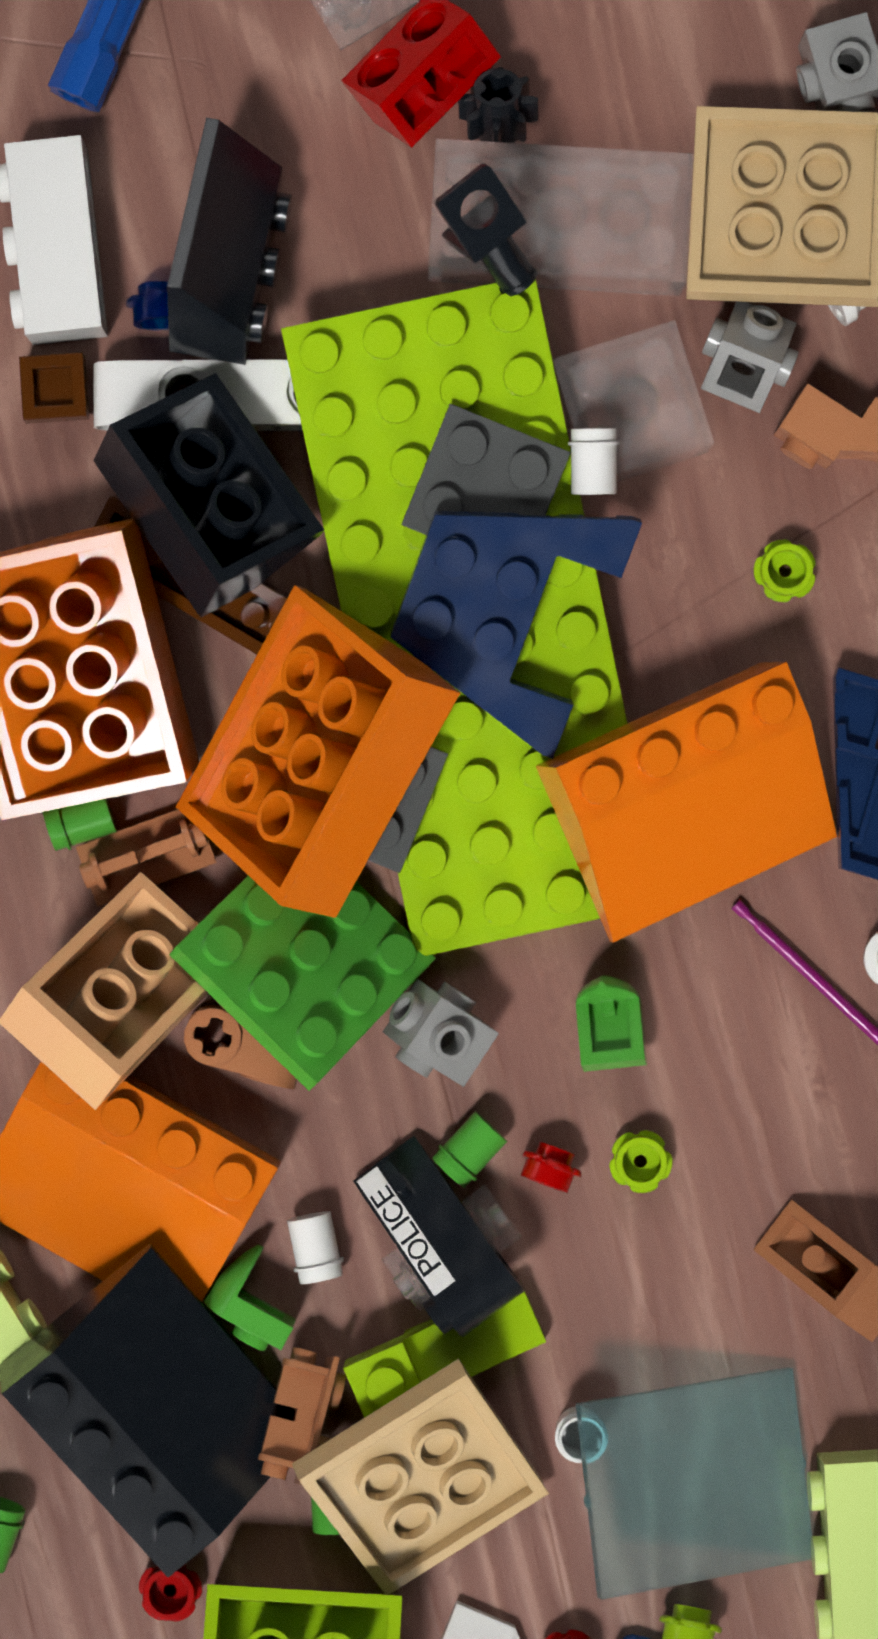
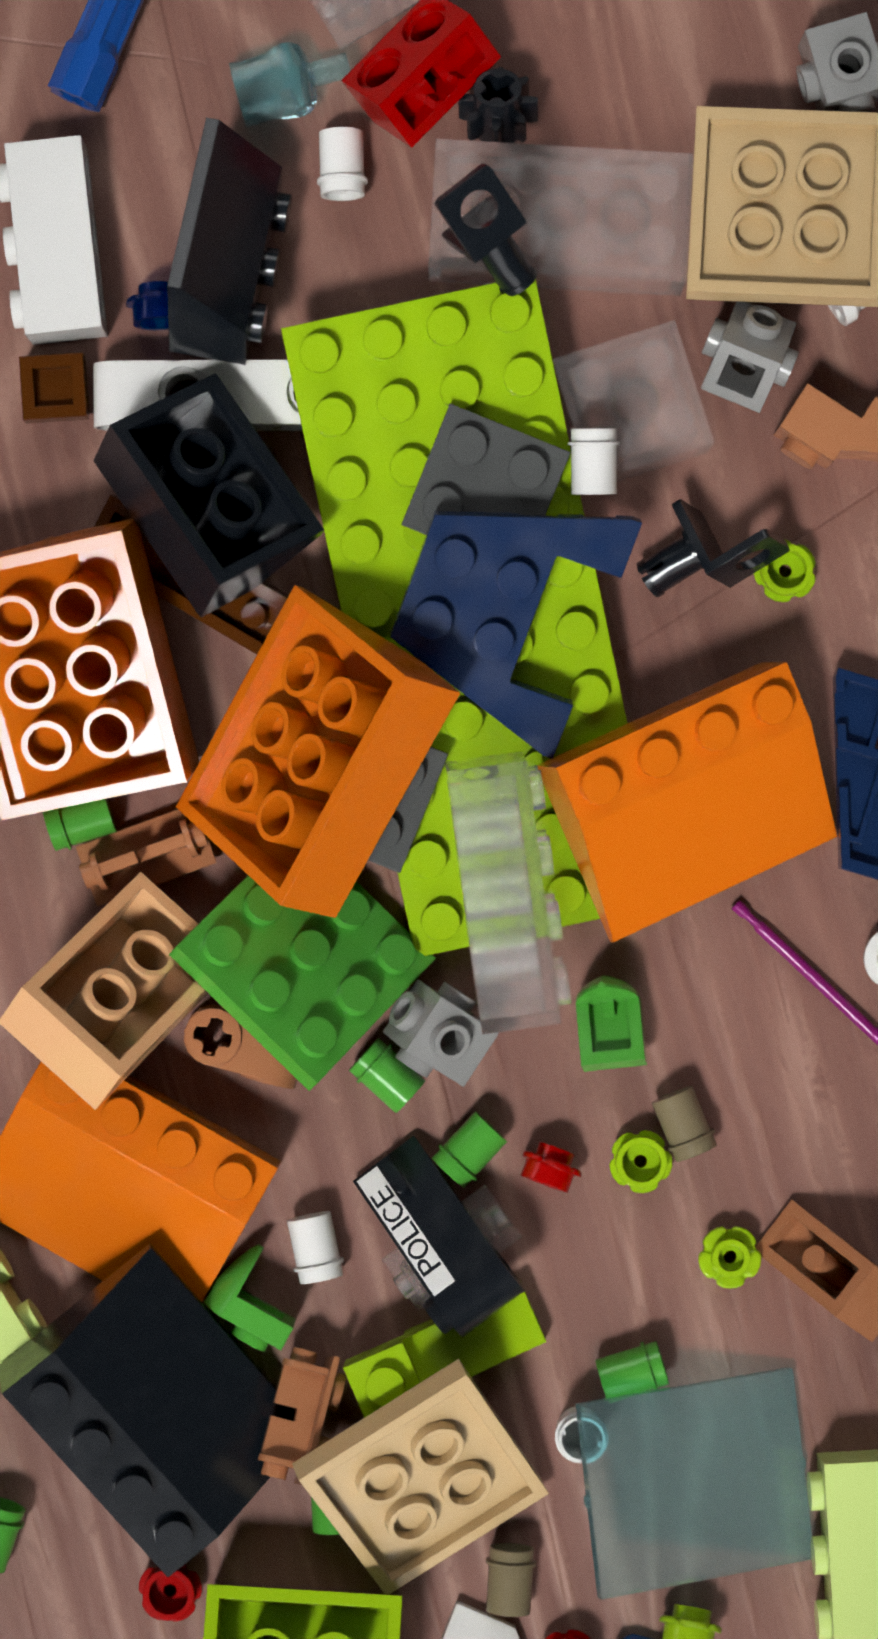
none -> clear light blue piece [228,42,350,128]
none -> white piece [317,127,368,201]
none -> bright green piece [349,1038,426,1113]
none -> clear brick [445,752,571,1034]
none -> dark tan piece [486,1543,537,1617]
none -> bright green piece [595,1341,669,1403]
none -> black bracket [636,499,790,597]
none -> dark tan piece [652,1086,717,1162]
none -> lime plate [698,1226,762,1289]

